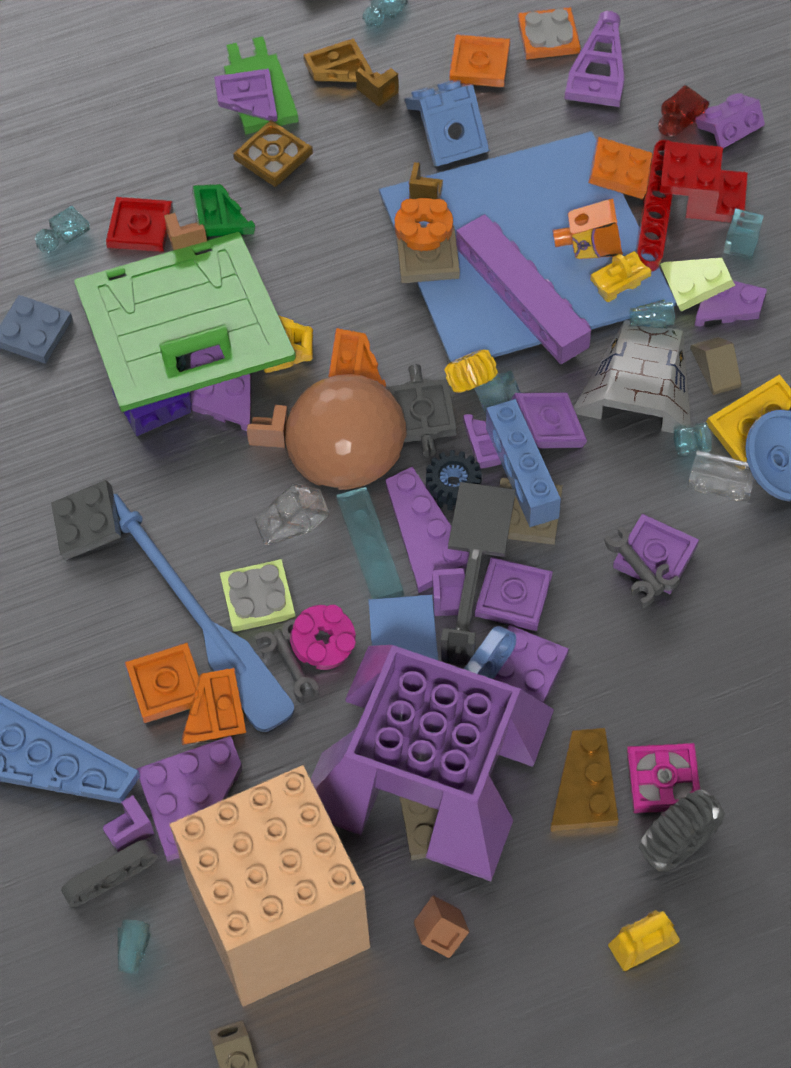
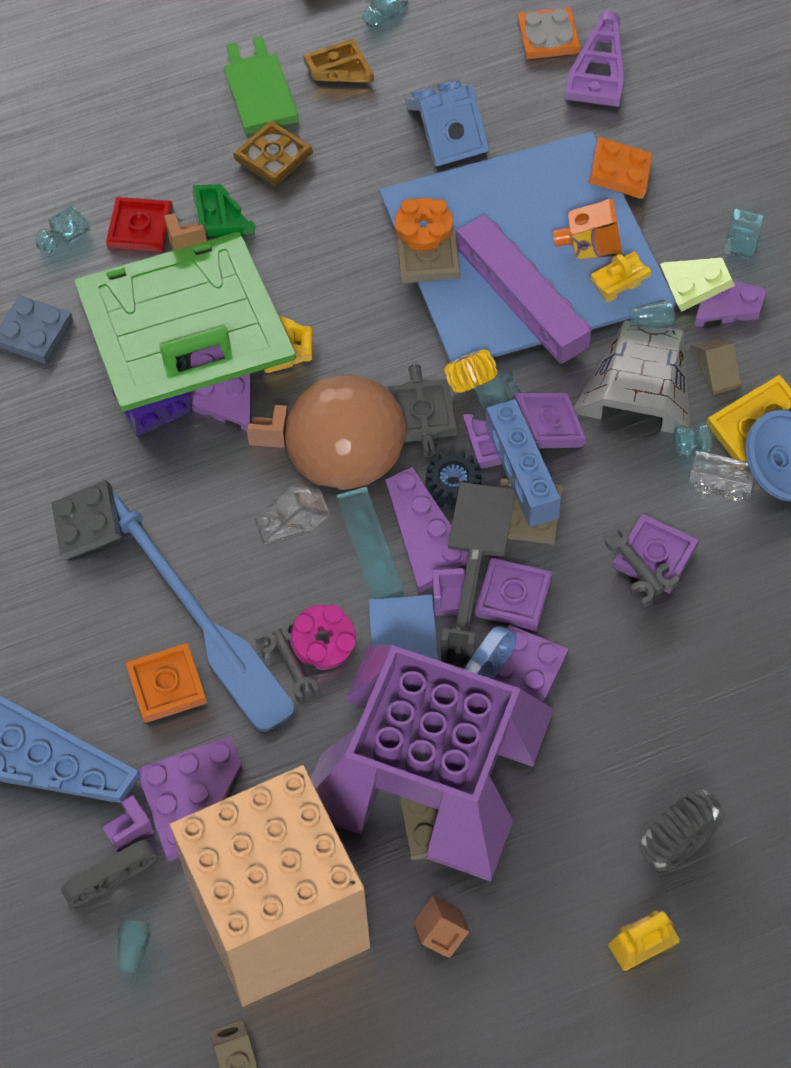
orange wing [181,668,246,745] -> none
medium lavender wing [214,69,277,122] -> none
light grey piece [220,559,296,632] -> none
orange wing [328,328,386,388] -> none
pearl gold panel [356,68,399,107] -> none
pearl gold panel [409,162,443,199] -> none
orange plate [449,35,510,87] -> none
pearl gold wing [550,728,619,831] -> none
dark pink piece [627,743,700,813] -> none
red beam [635,140,673,272] -> none
clear red piece [658,85,709,137] -> none
red bracket [660,141,748,224] -> none
medium lavender bracket [695,93,765,149] -> none

